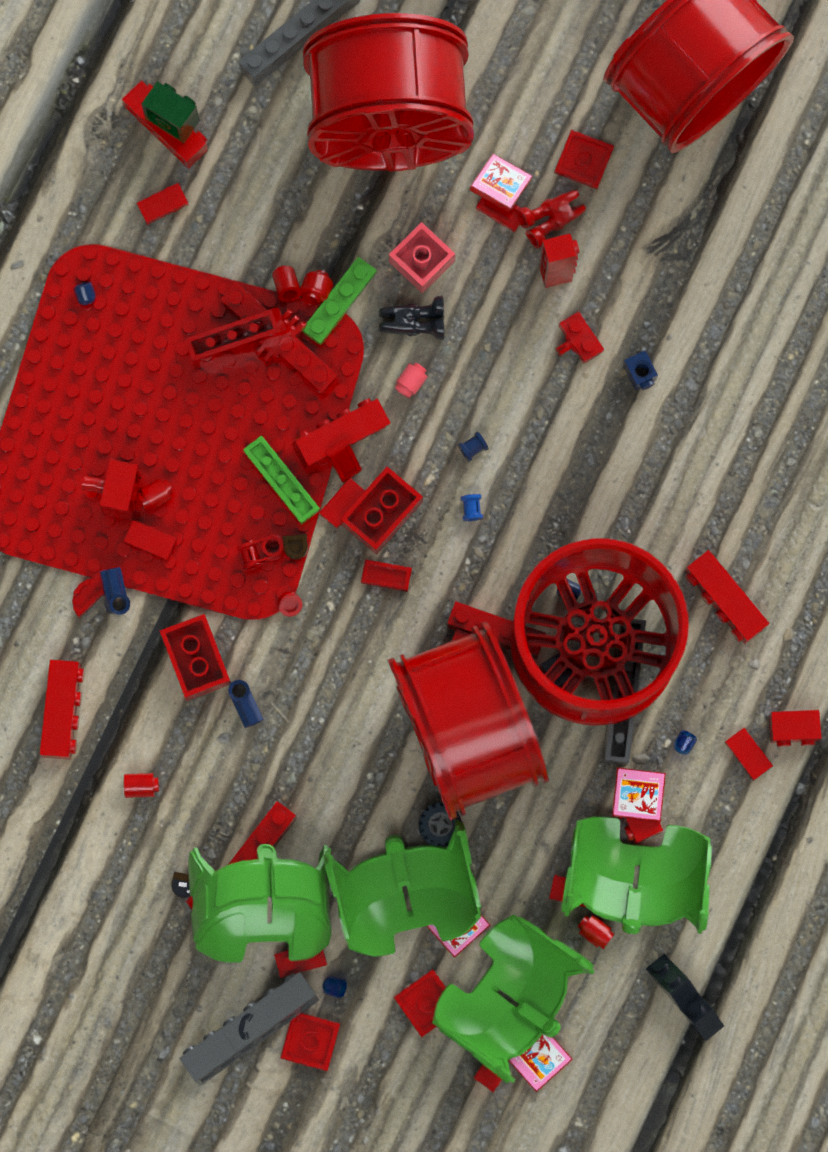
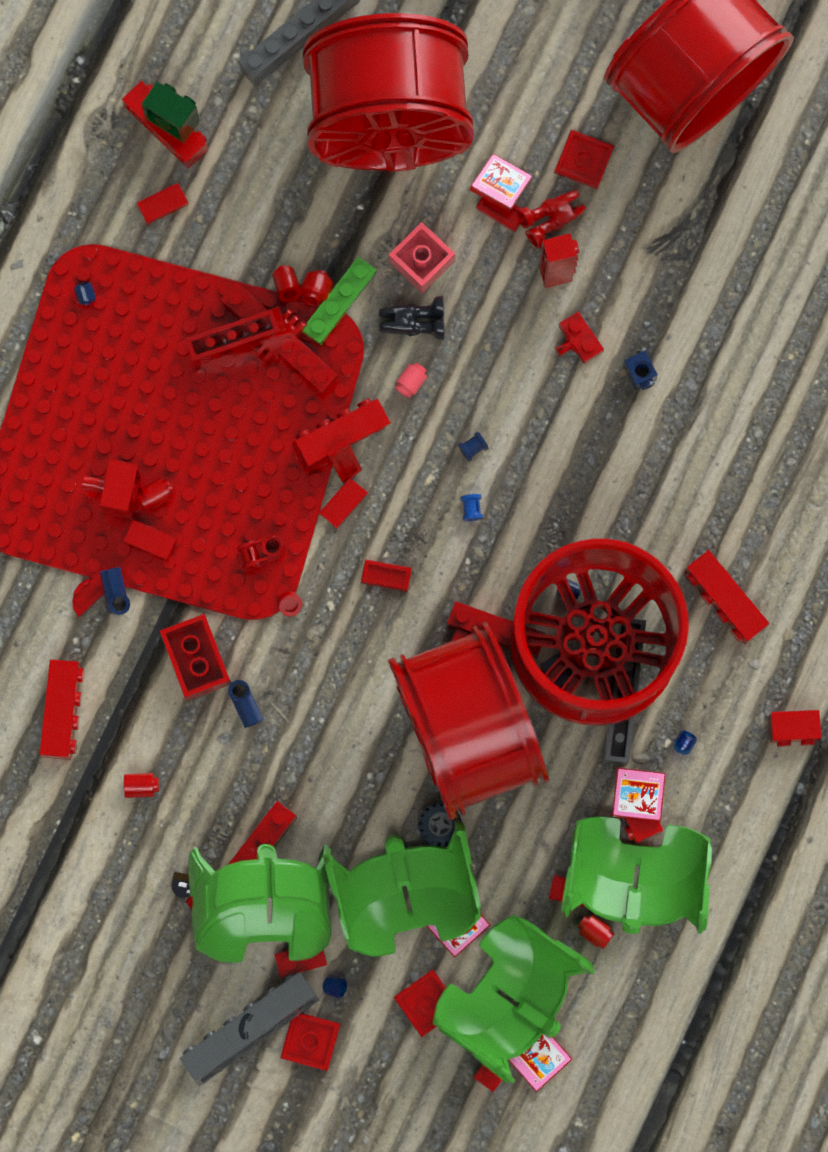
bright green plate [243,435,320,525] -> none
dark brown tile [283,534,308,560] -> none
red brick [340,466,423,555] -> none
black arch [646,954,724,1041] -> none
red tile [724,728,773,781] -> none

